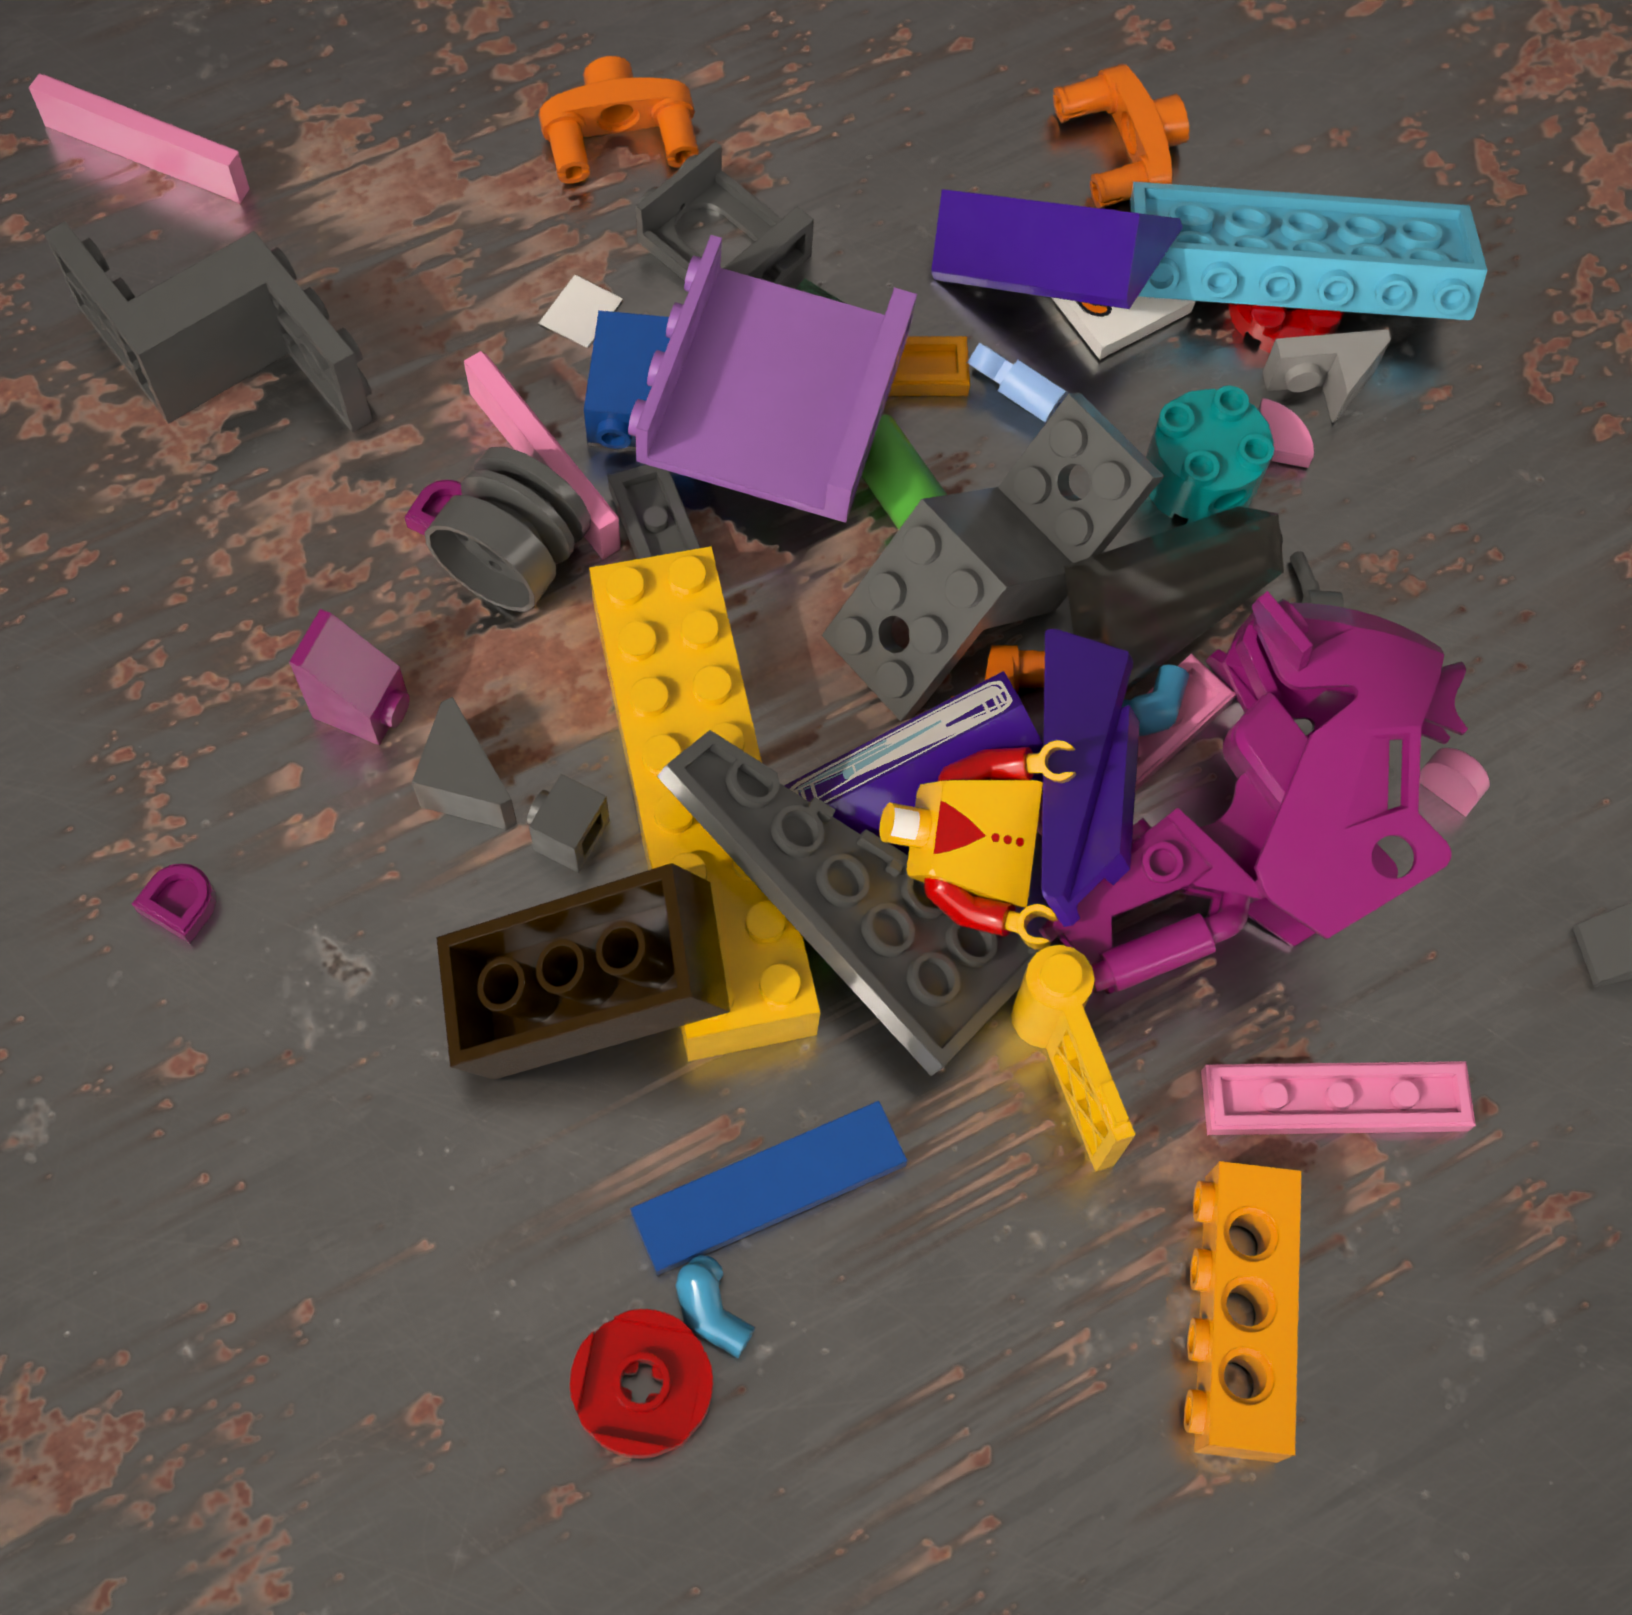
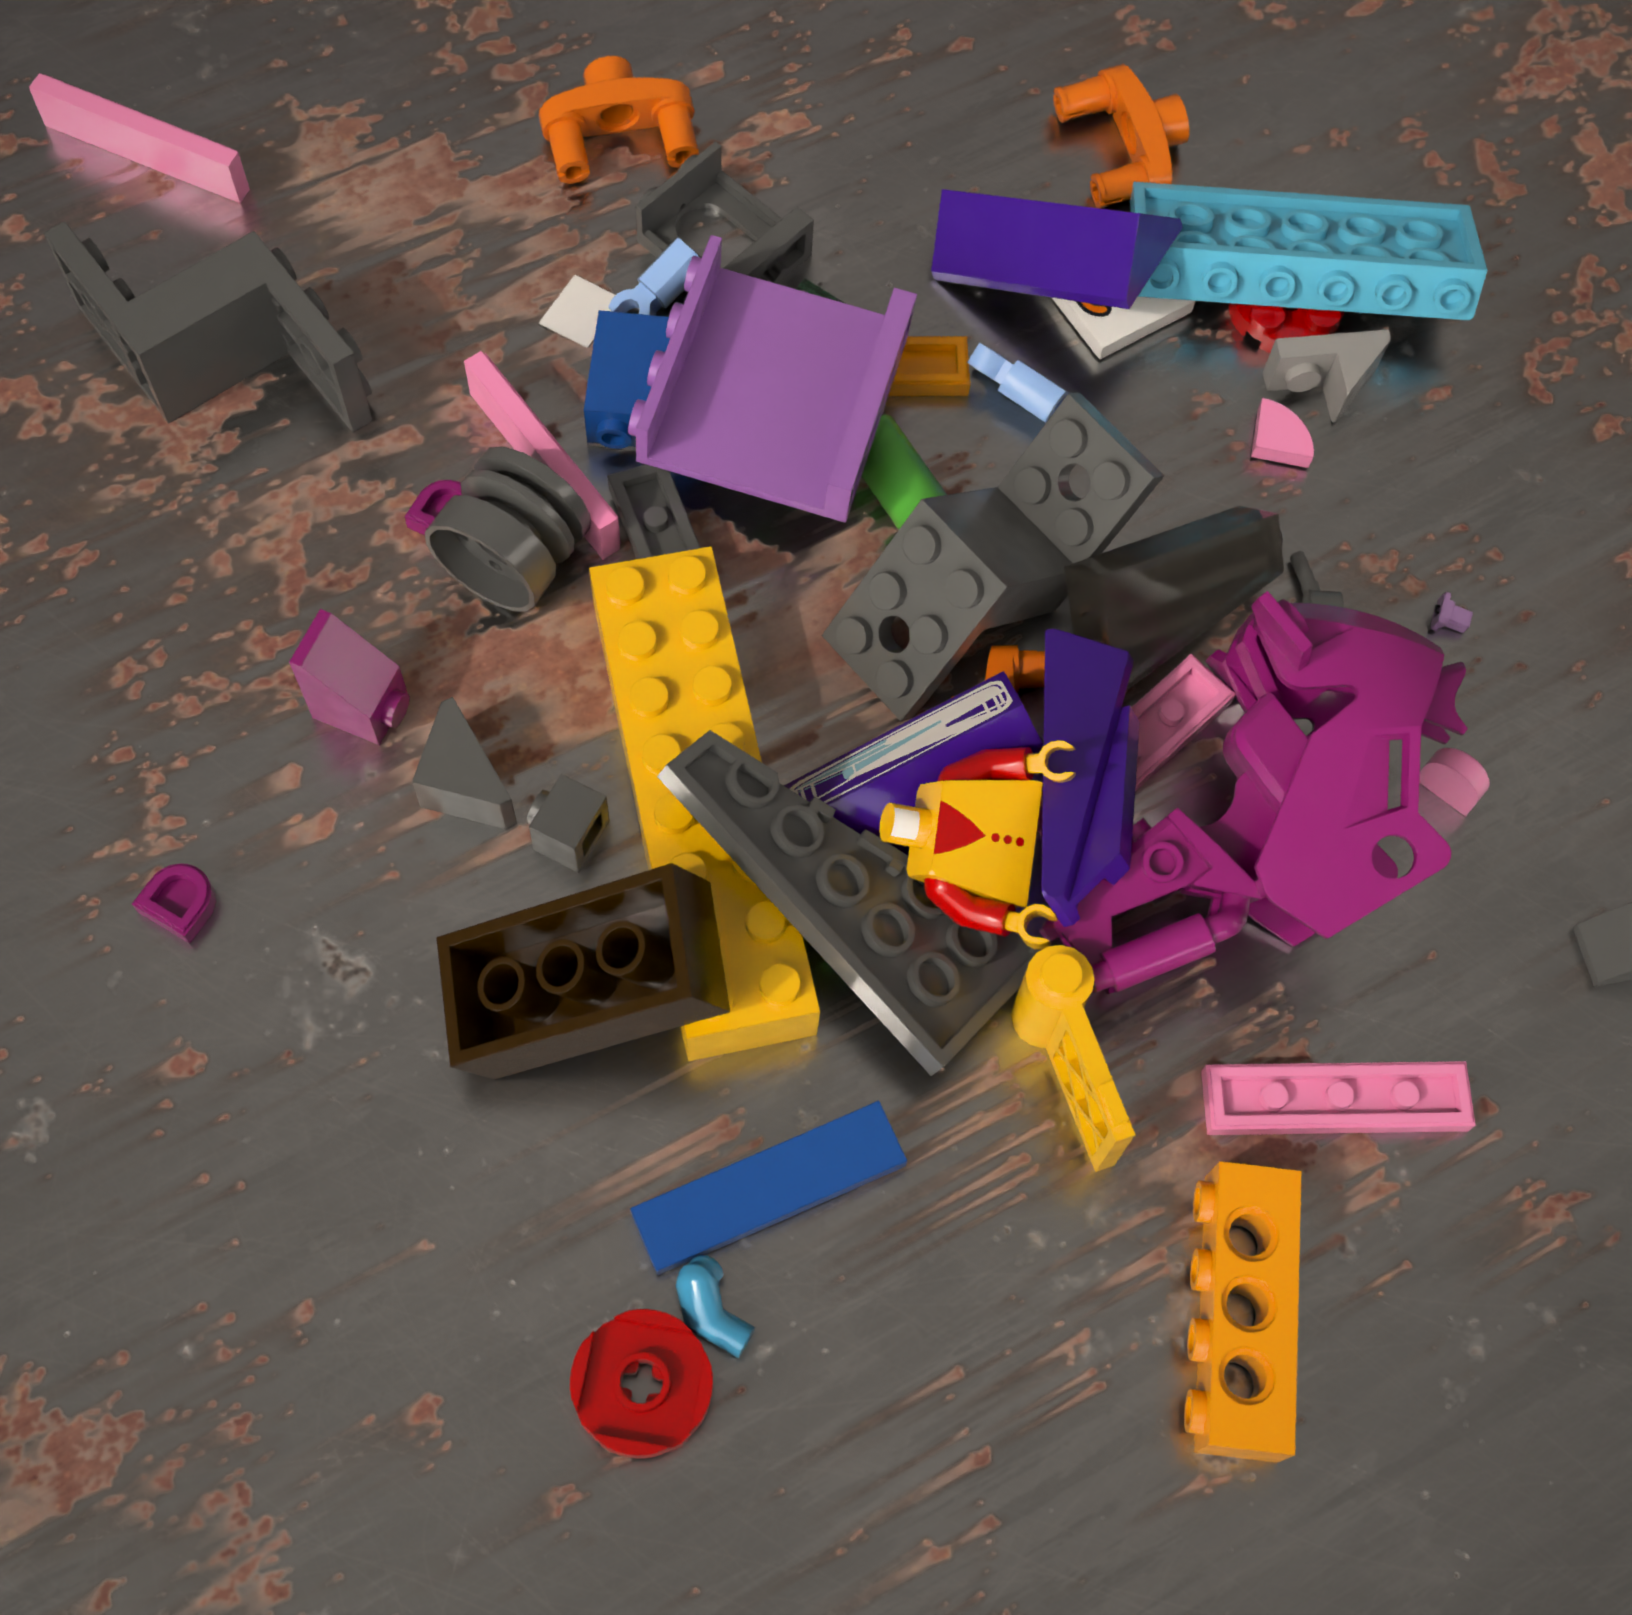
dark azure arm [1122,665,1189,736] -> none
teal brick [1146,385,1274,528] -> none
none -> light blue bar [609,237,699,316]
none -> lavender piece [1431,591,1473,633]

